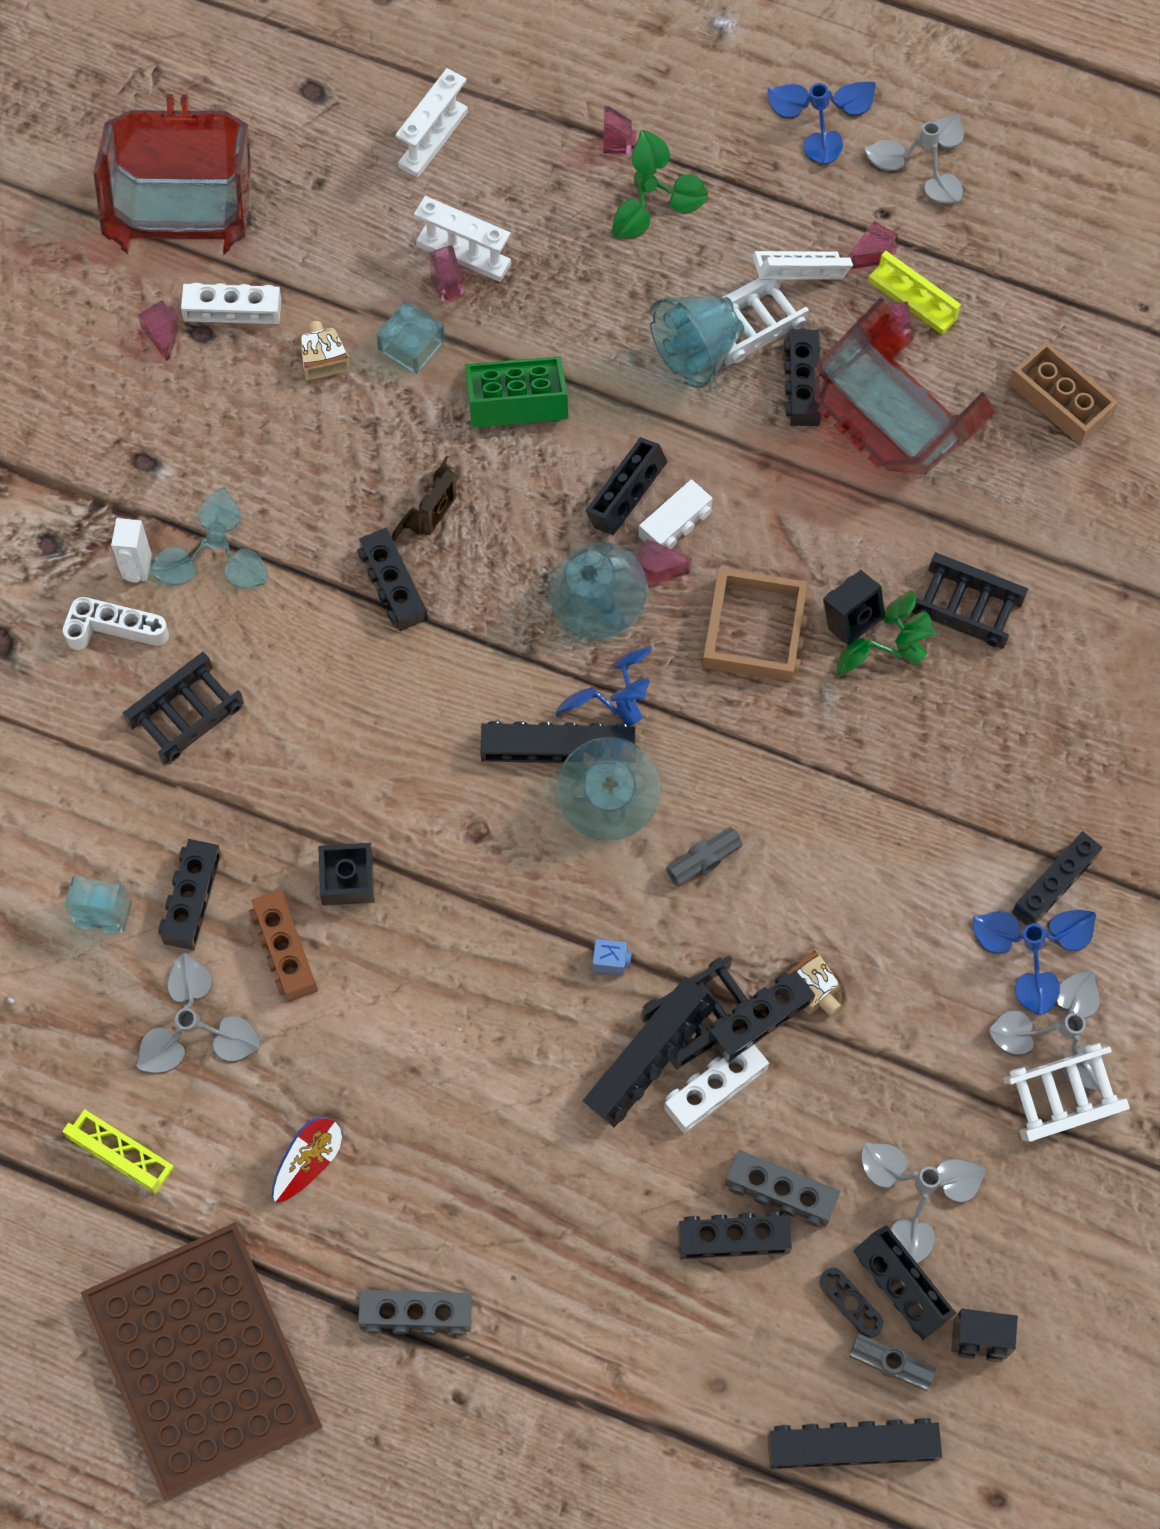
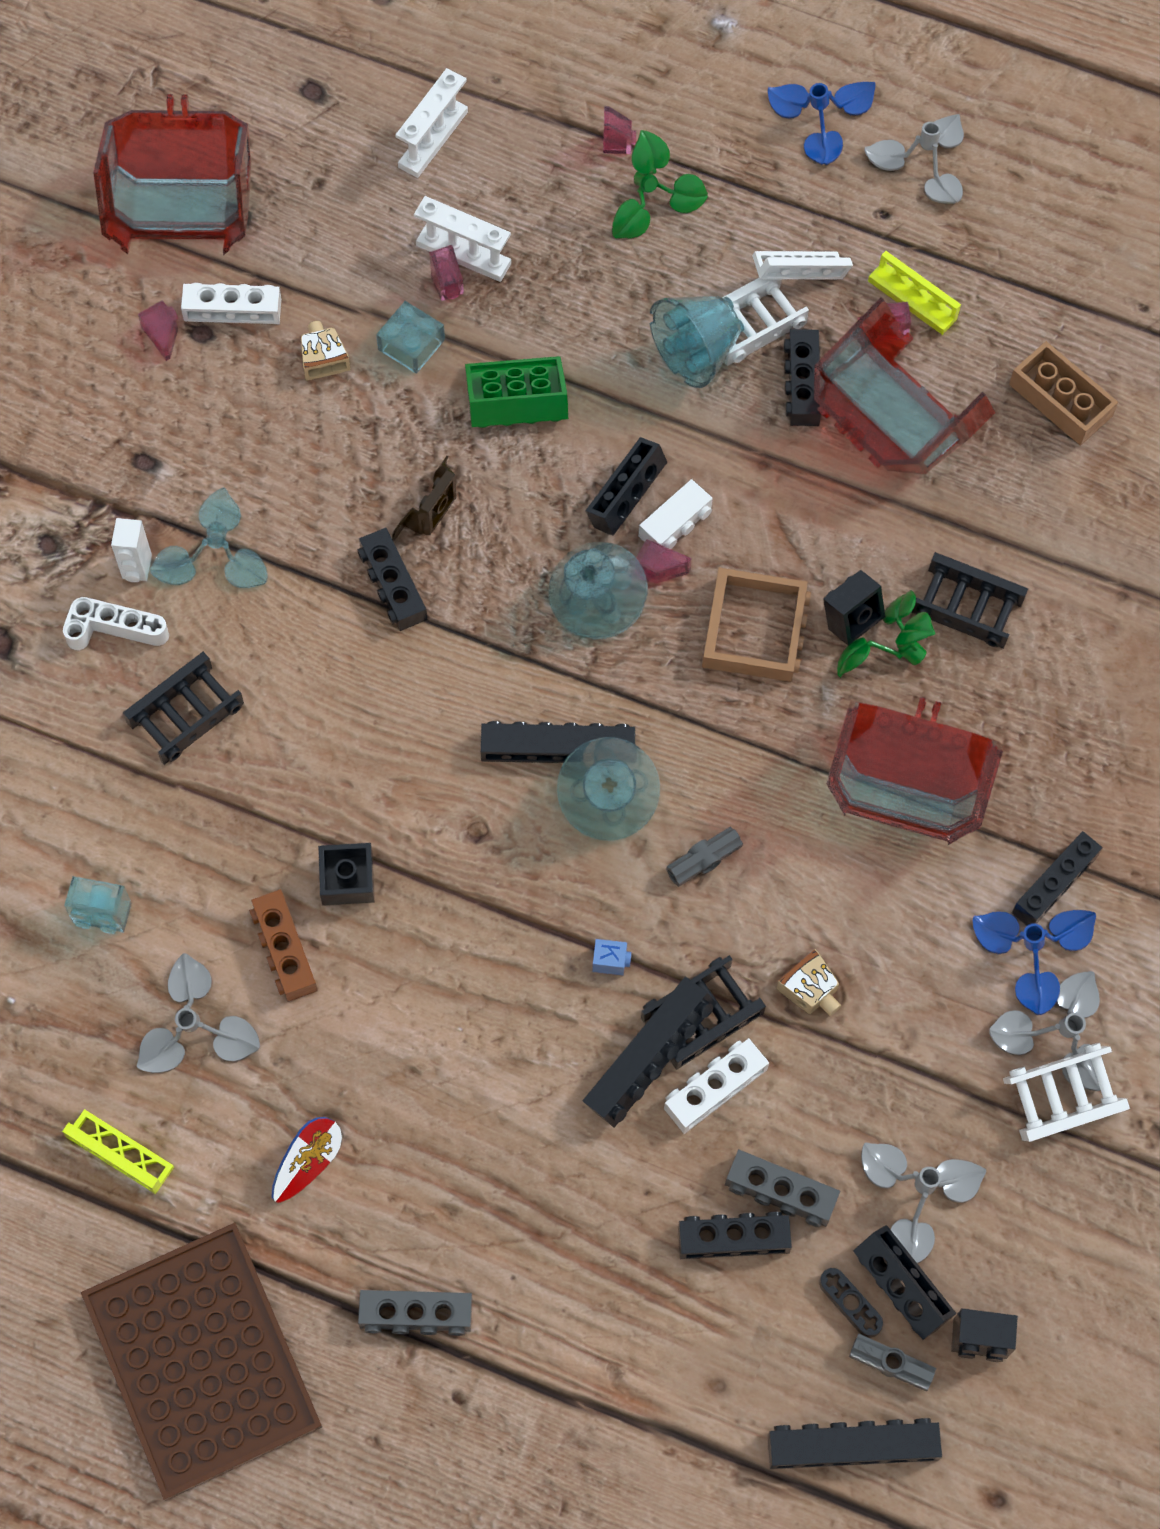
black brick [158,839,221,951] -> none
blue plant [556,645,652,726] -> none
black brick [709,970,815,1063] -> none
clear pink slope [848,221,898,269] -> none
none -> clear red windscreen [826,697,1003,845]

